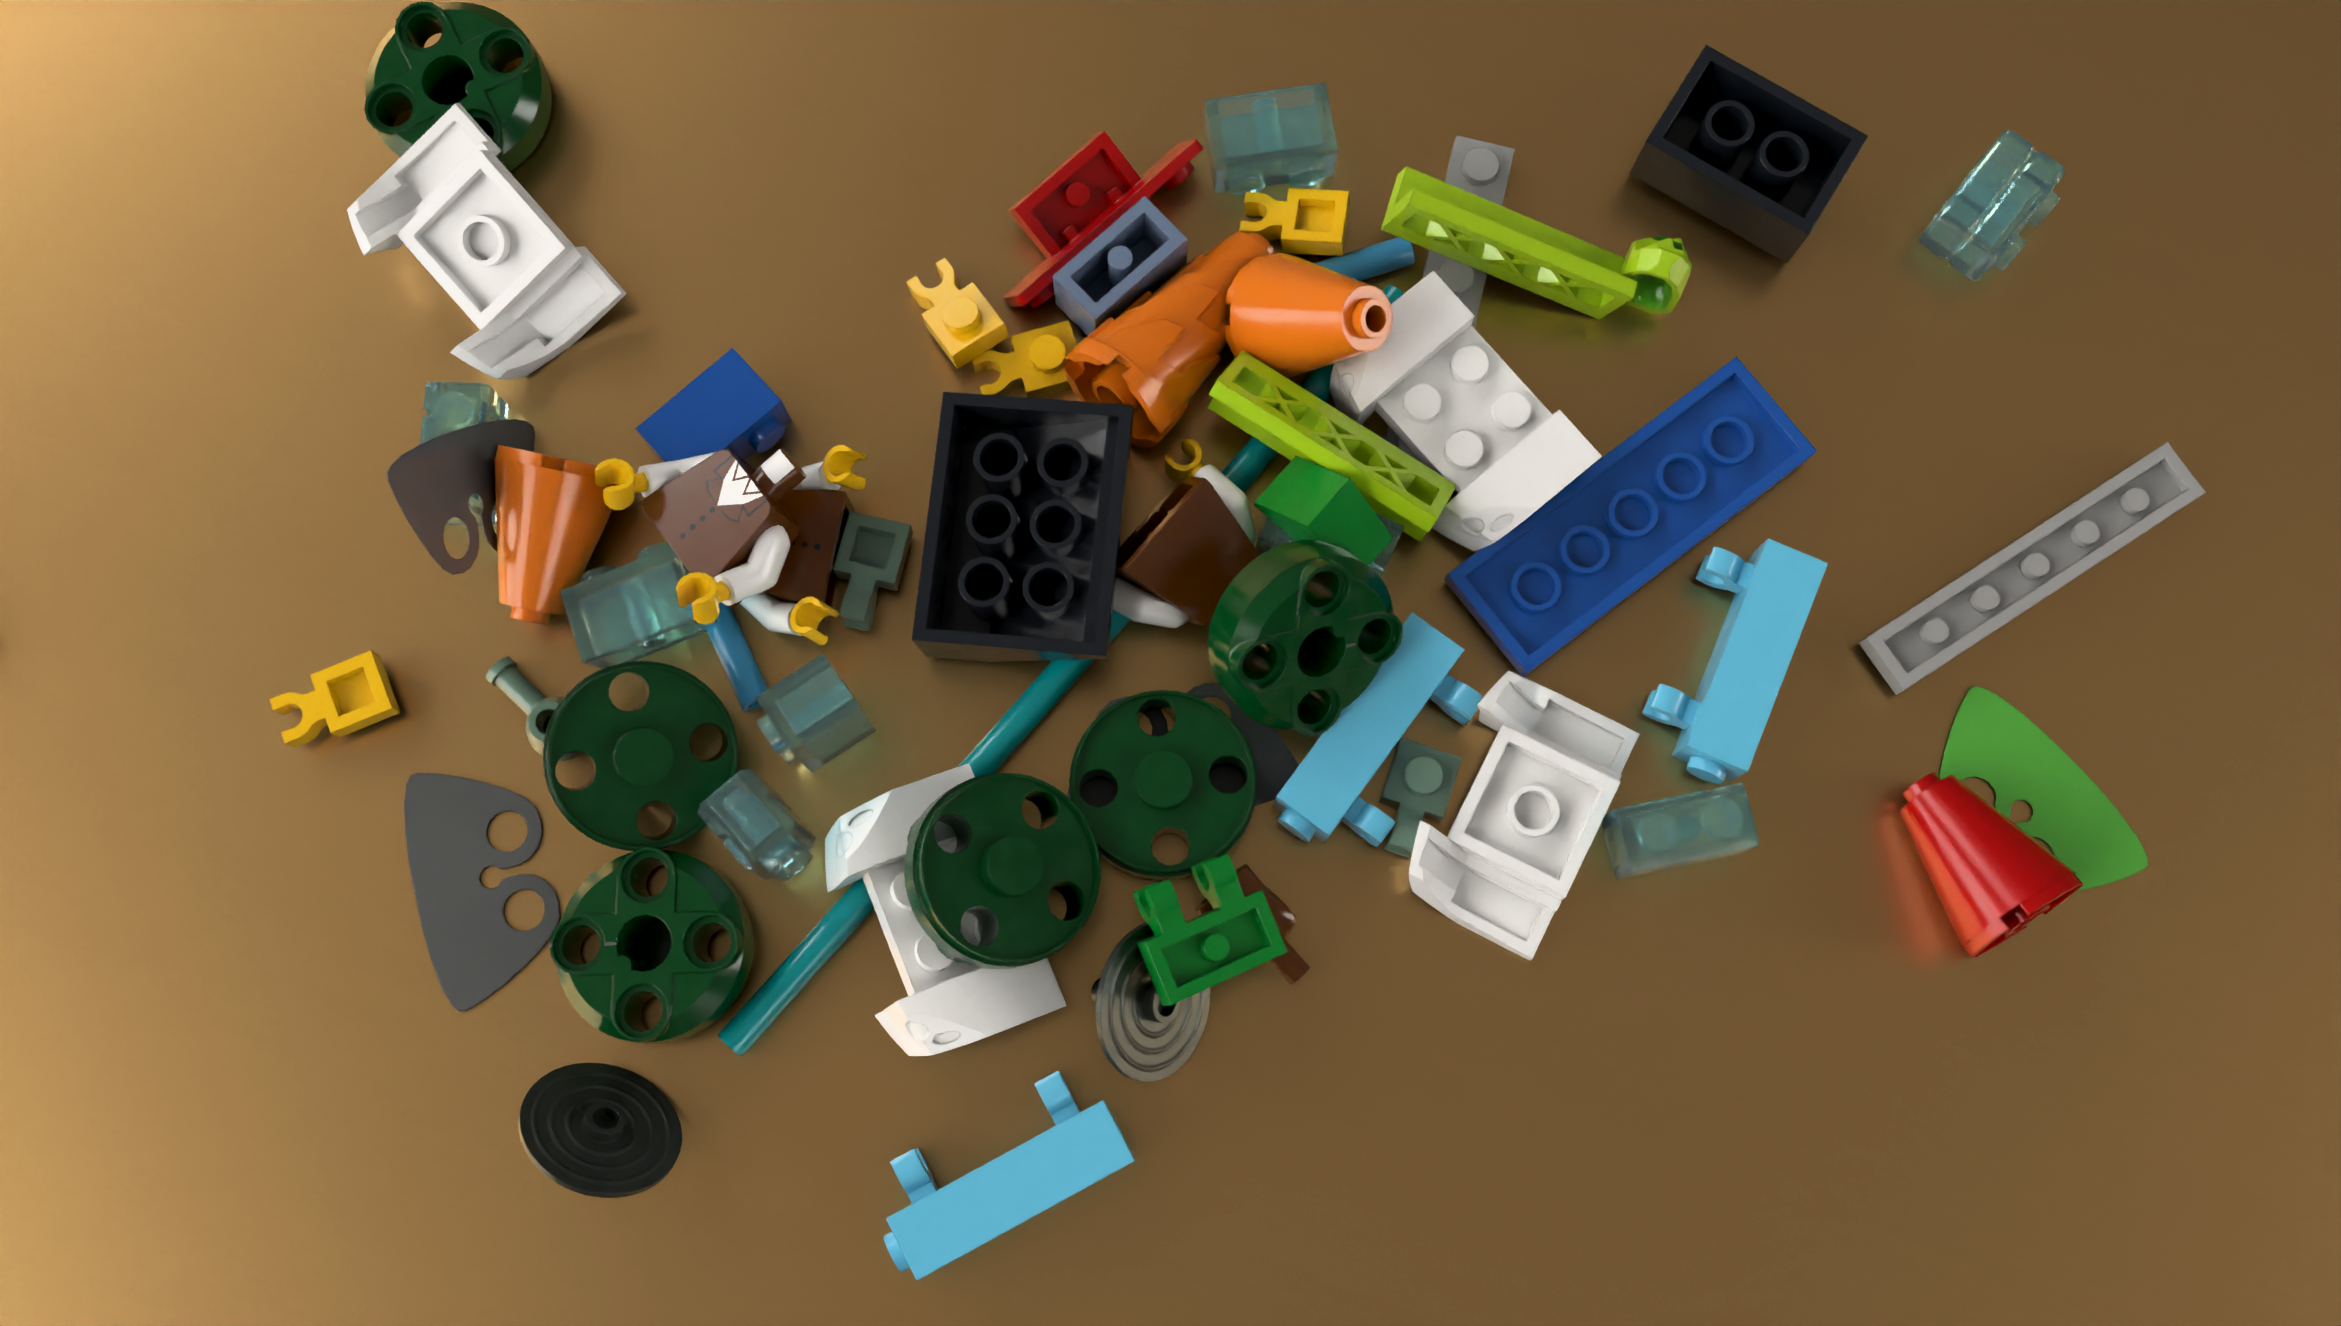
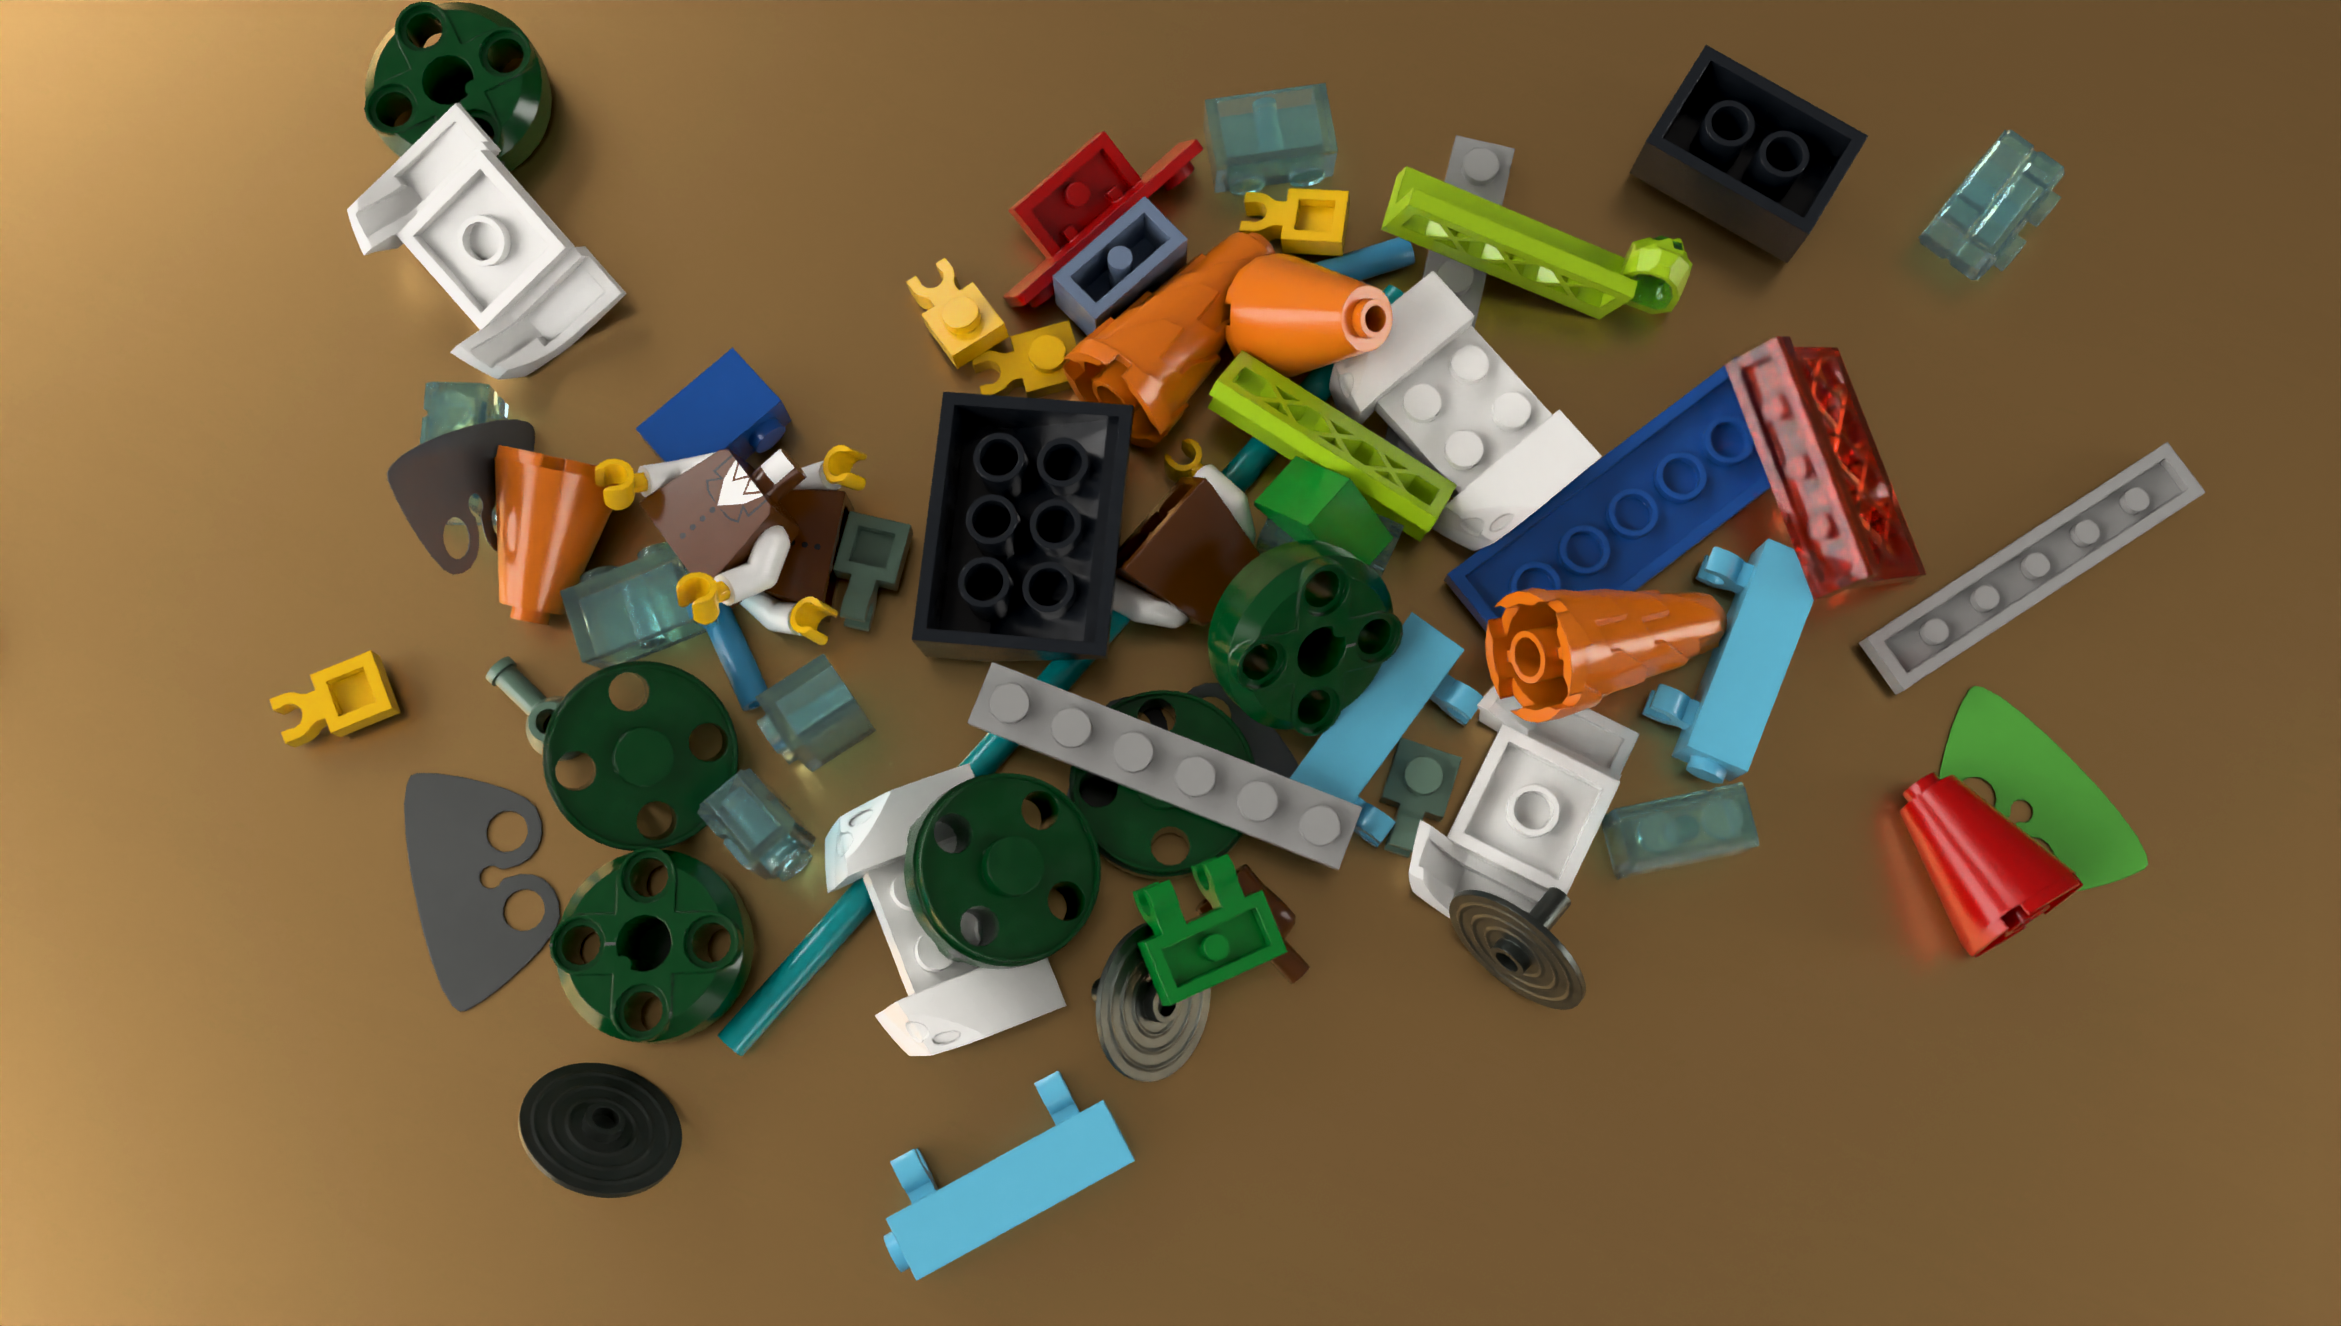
none -> light grey plate [967,662,1363,870]
none -> pearl dark grey shield [1449,887,1586,1010]
none -> orange cone [1485,588,1727,723]
none -> clear red fence [1725,336,1926,600]

